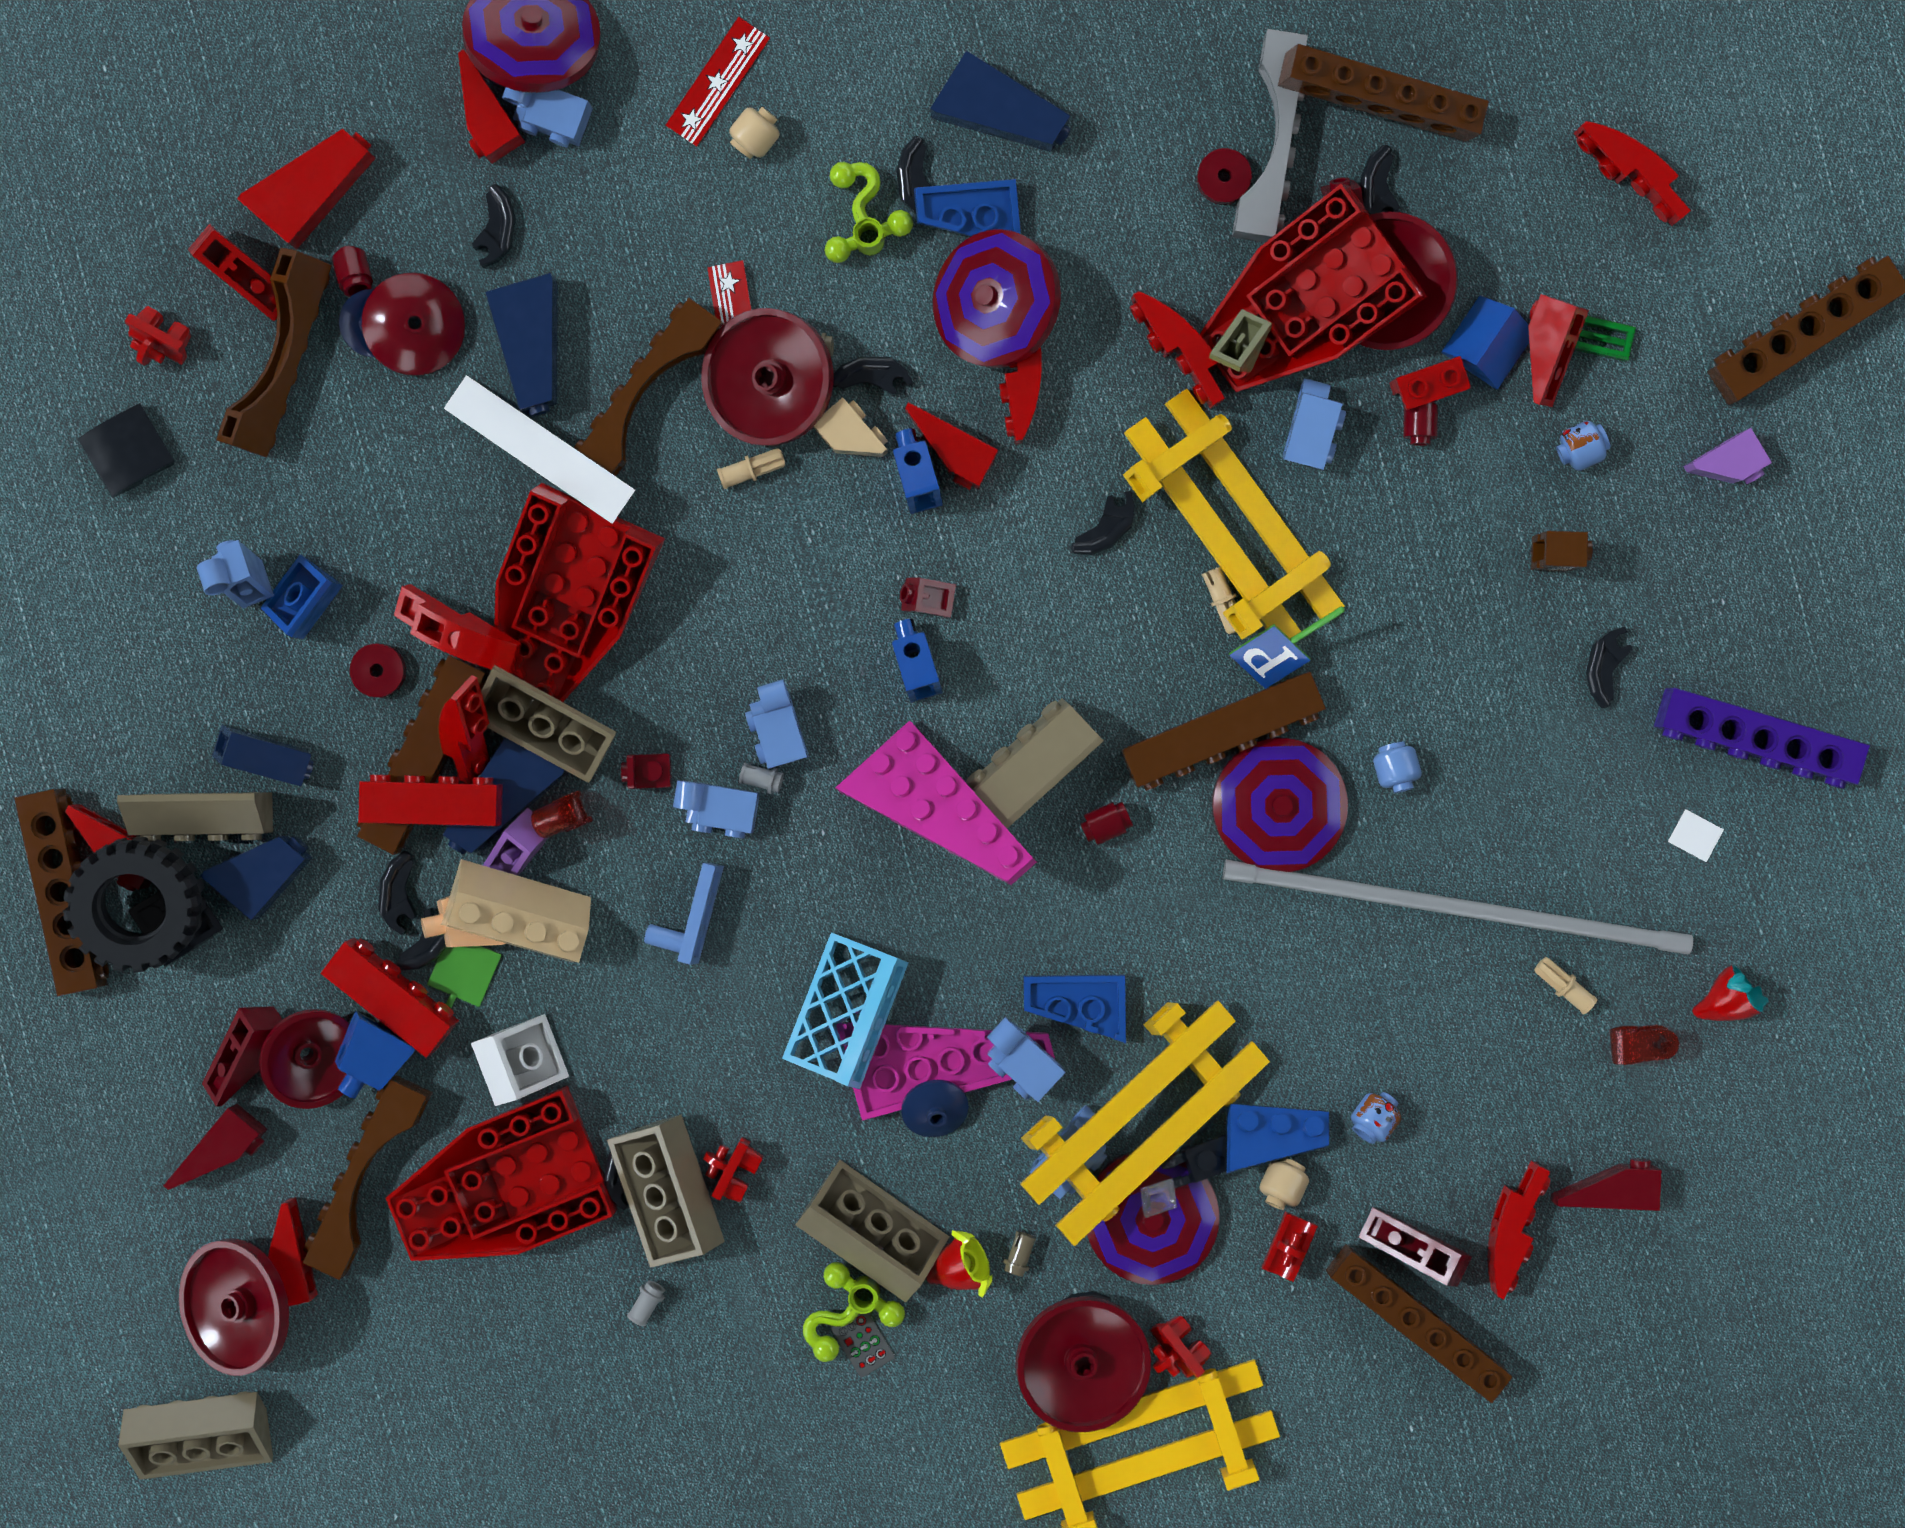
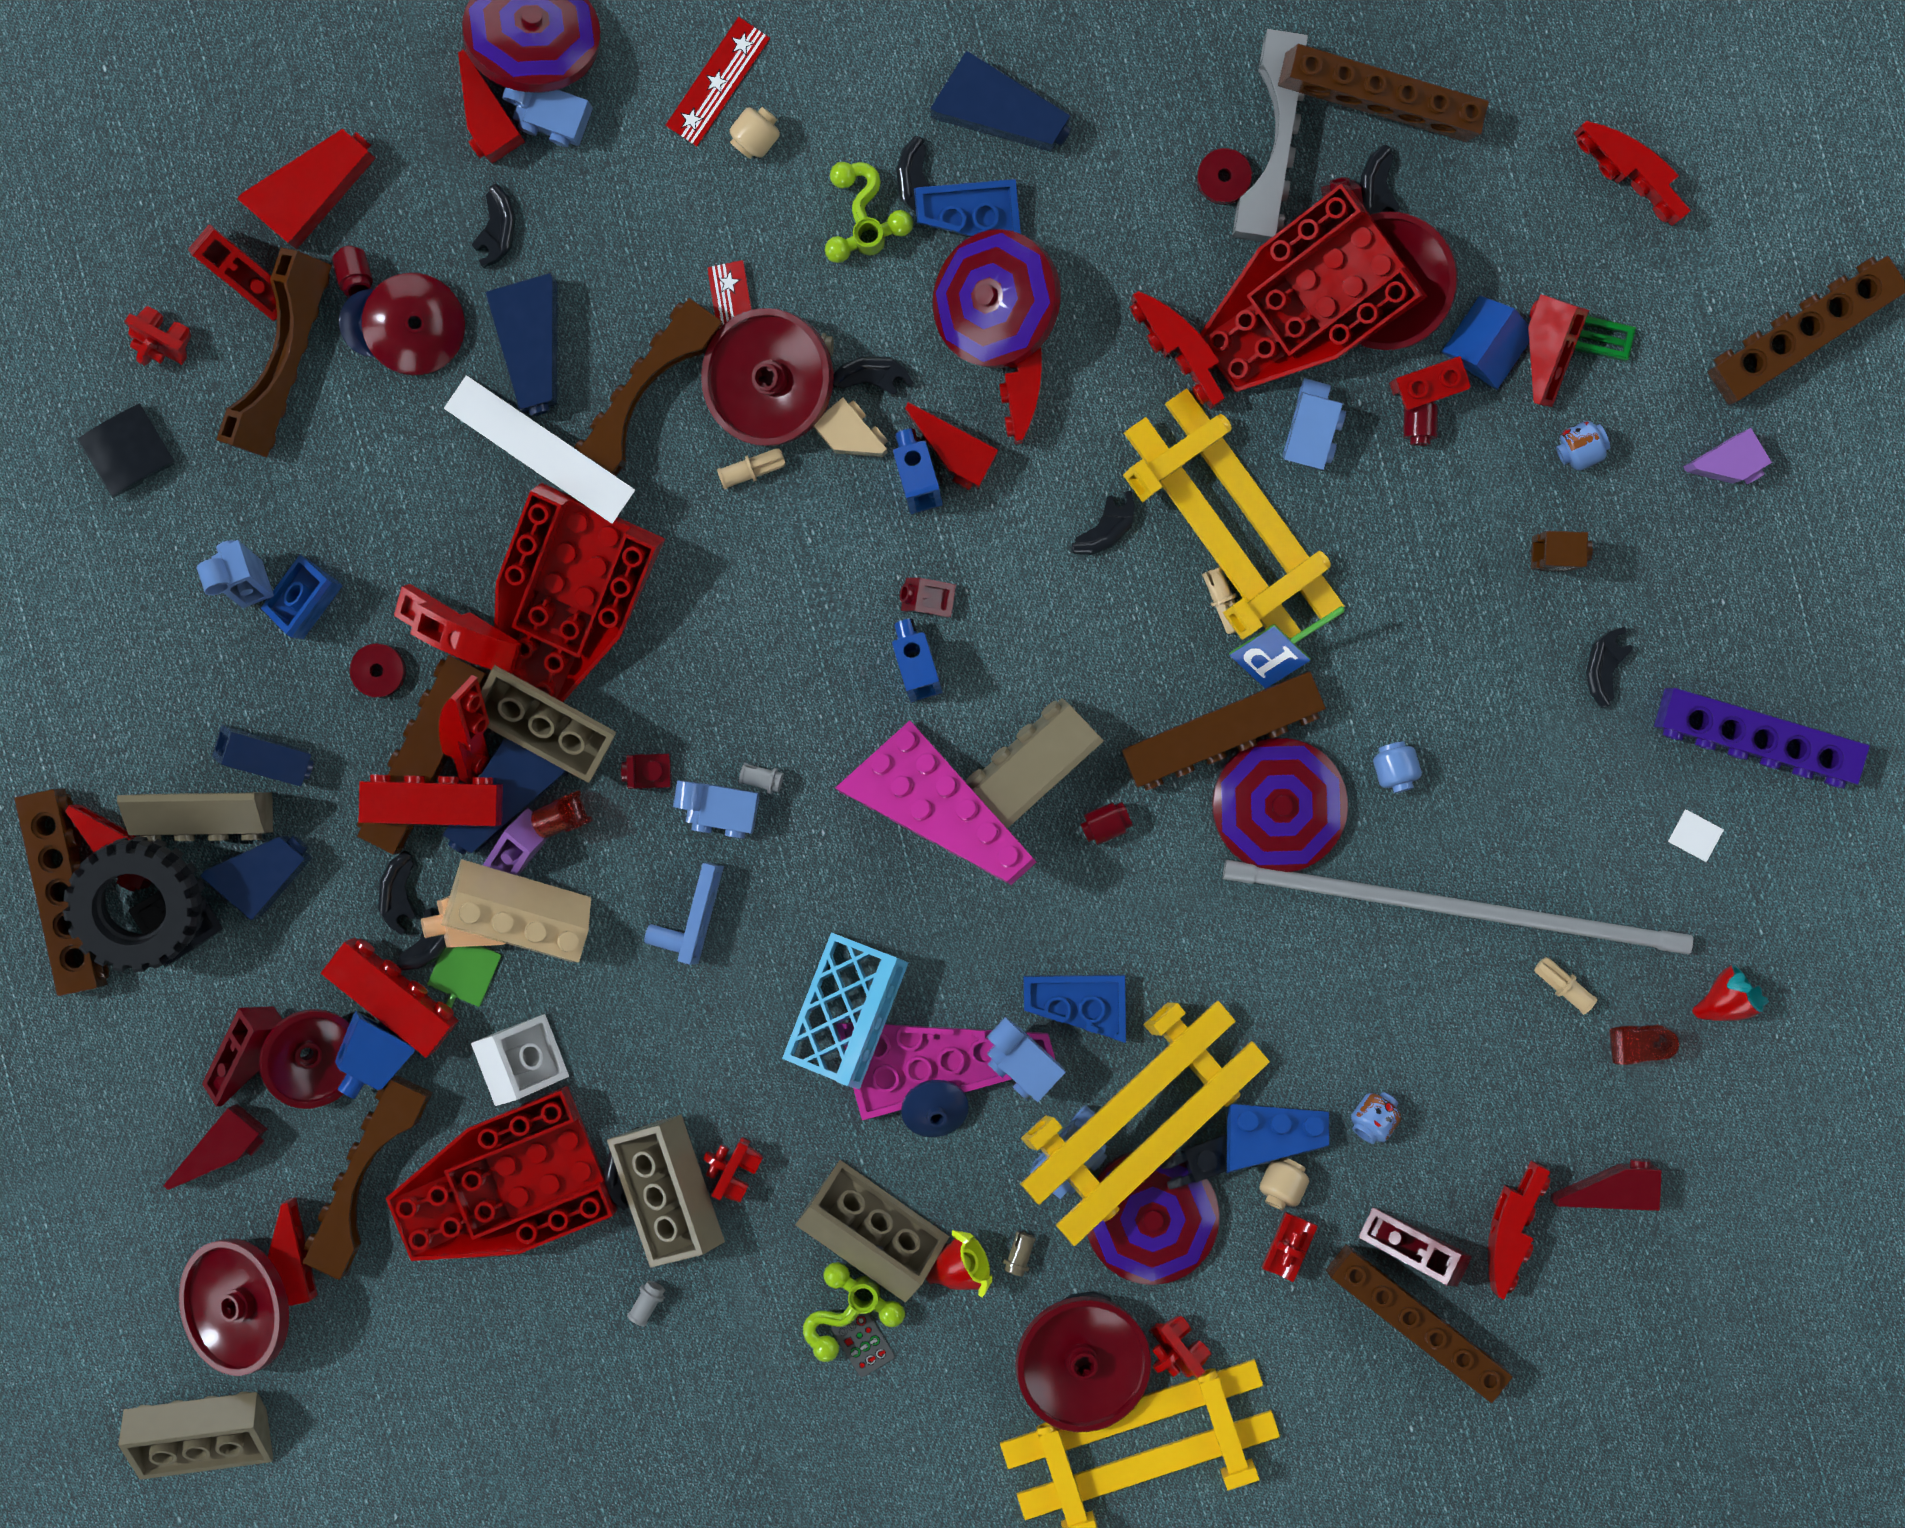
medium blue hinge [745,679,809,769] -> none
clear slope [1140,1178,1177,1218] -> none
olive slope [1209,309,1272,372] -> none

